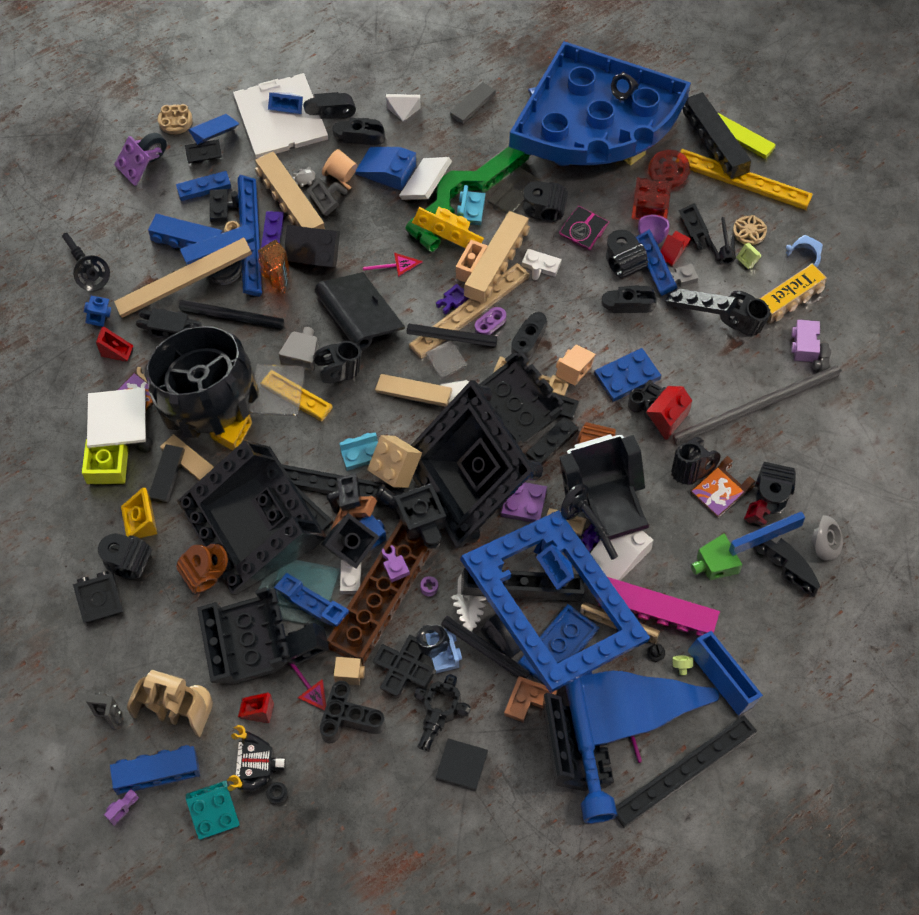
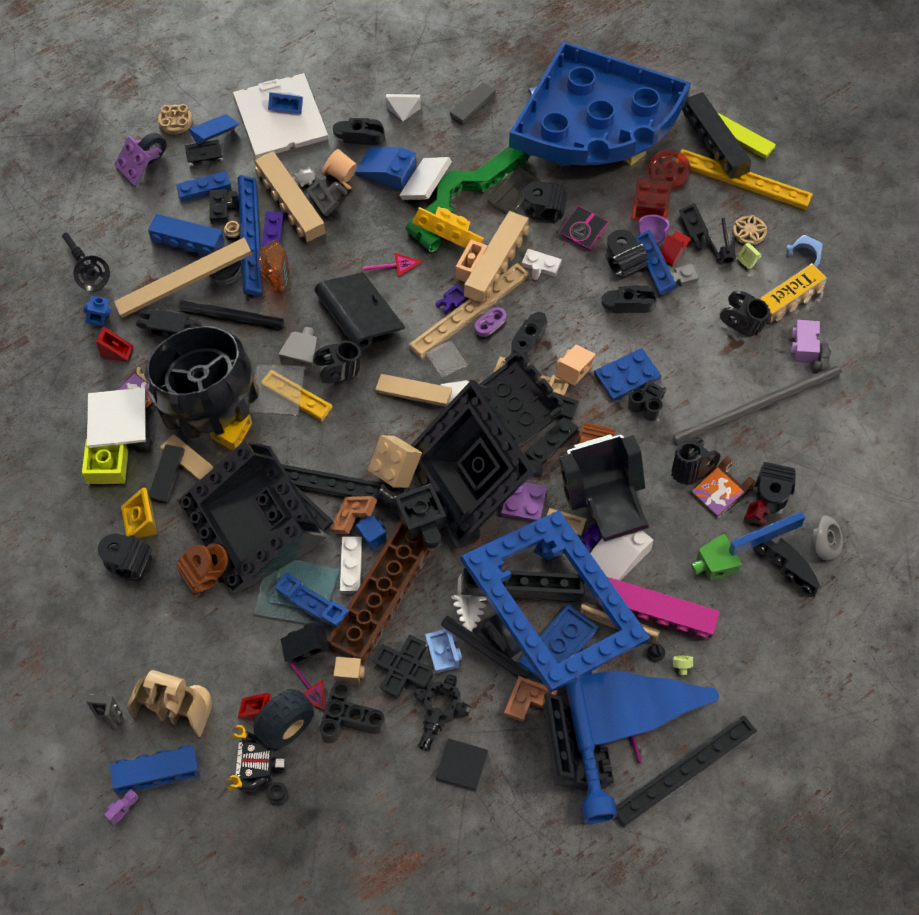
black plate [73,571,123,623] -> none
blue tile [180,224,254,265] -> none
teal bracket [186,780,240,839] -> none
black slope [197,587,290,684] -> none
black slope [283,225,340,267] -> none
black piece [303,92,356,119] -> none
black slope [321,513,379,569] -> none
black plate [327,473,361,513] -> none
medium azure bracket [339,433,378,471] -> none
medium lavender plate [382,545,410,582] -> none
black axle [406,323,497,347] -> none
black piece [416,625,450,658] -> none
medium lavender bush [420,576,438,596] -> none
medium azure bracket [457,185,486,225] -> none
blue slope [536,544,574,590] -> none
black dish [561,483,618,560] -> none
black piece [611,71,640,101] -> none
red slope [646,386,692,440] -> none
black plate [665,288,737,316] -> none
blue brick [688,631,763,716] -> none
none -> black wheel [253,689,314,749]

